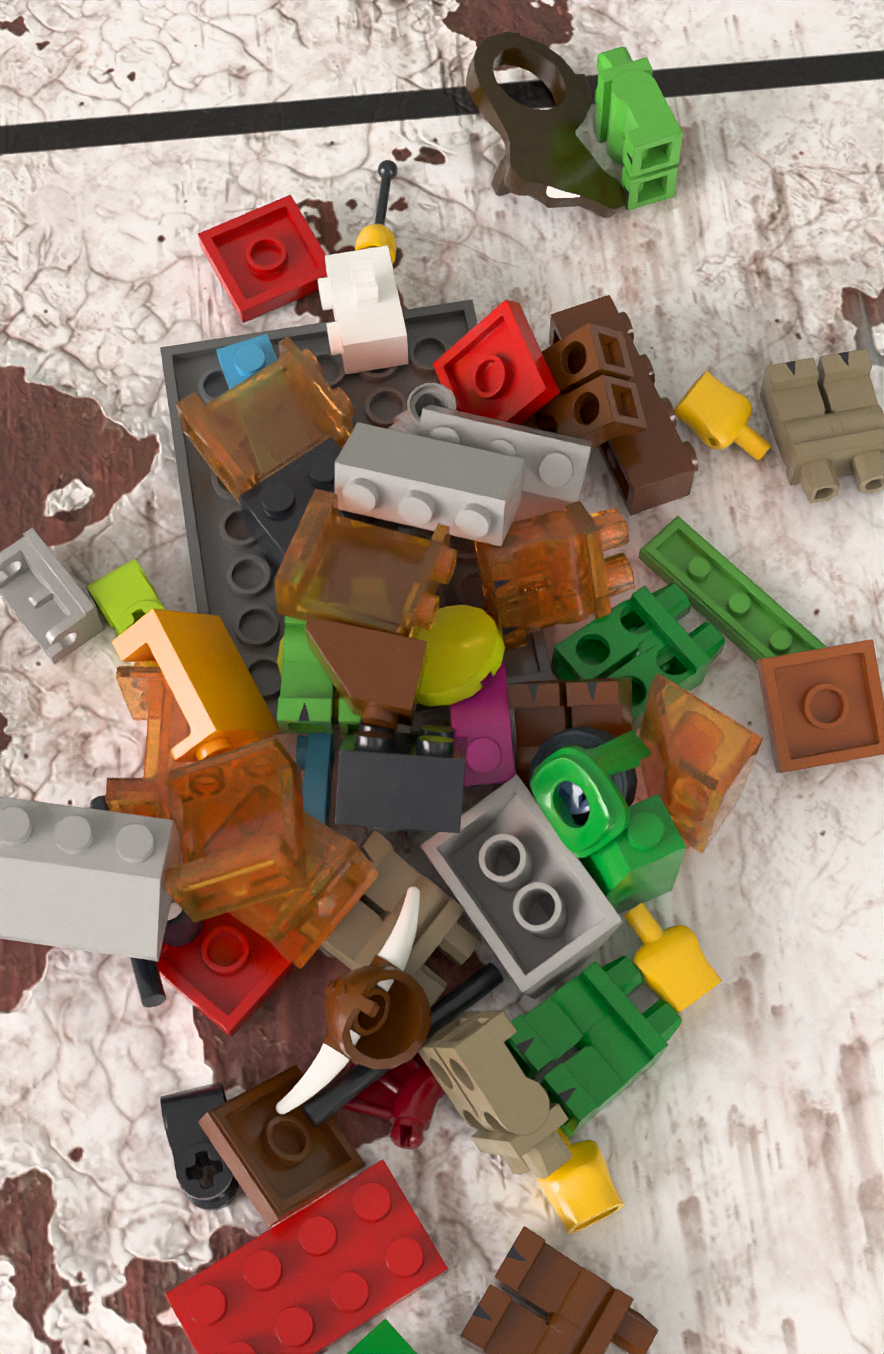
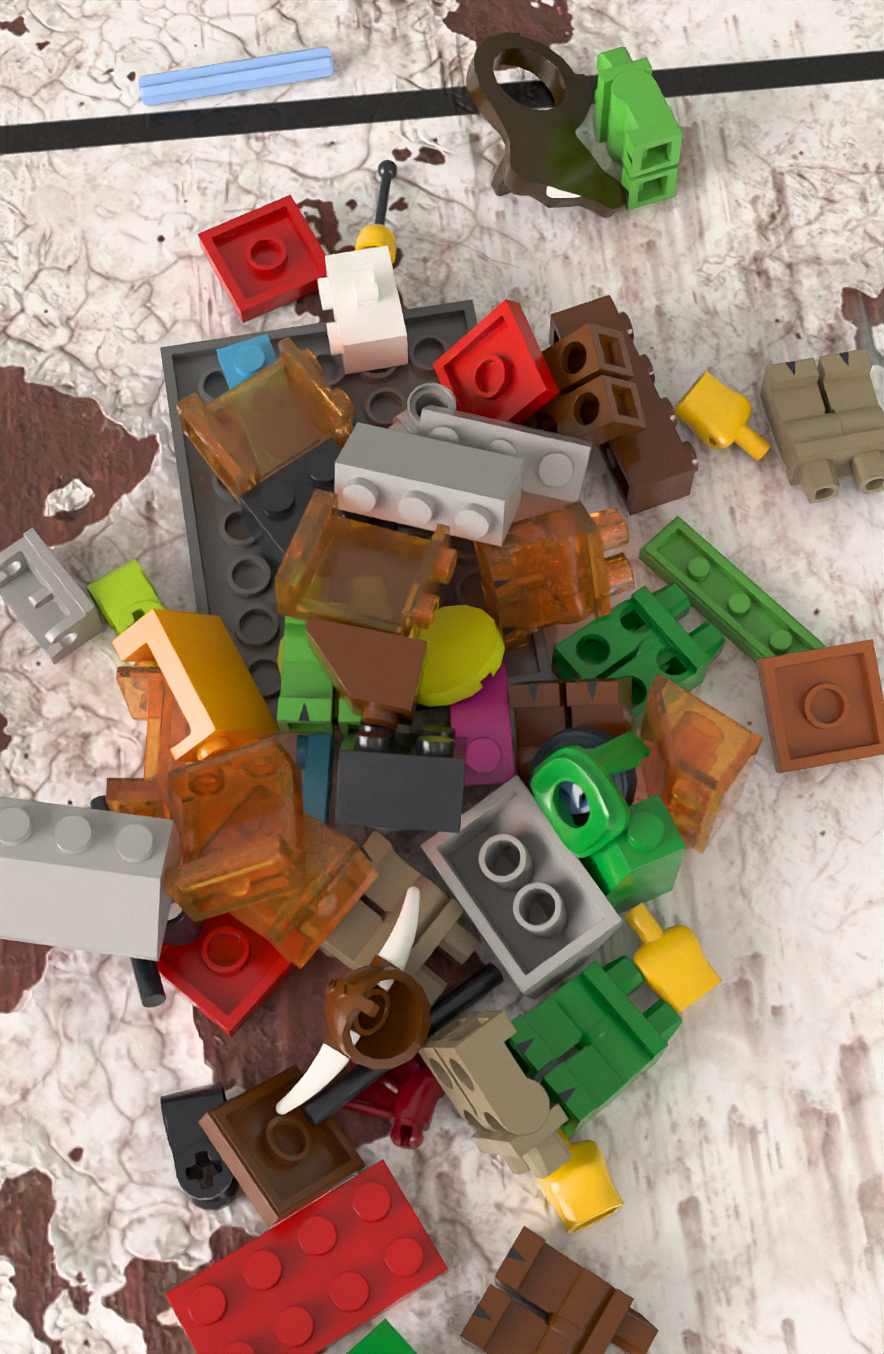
none -> light blue axle [138,46,334,106]

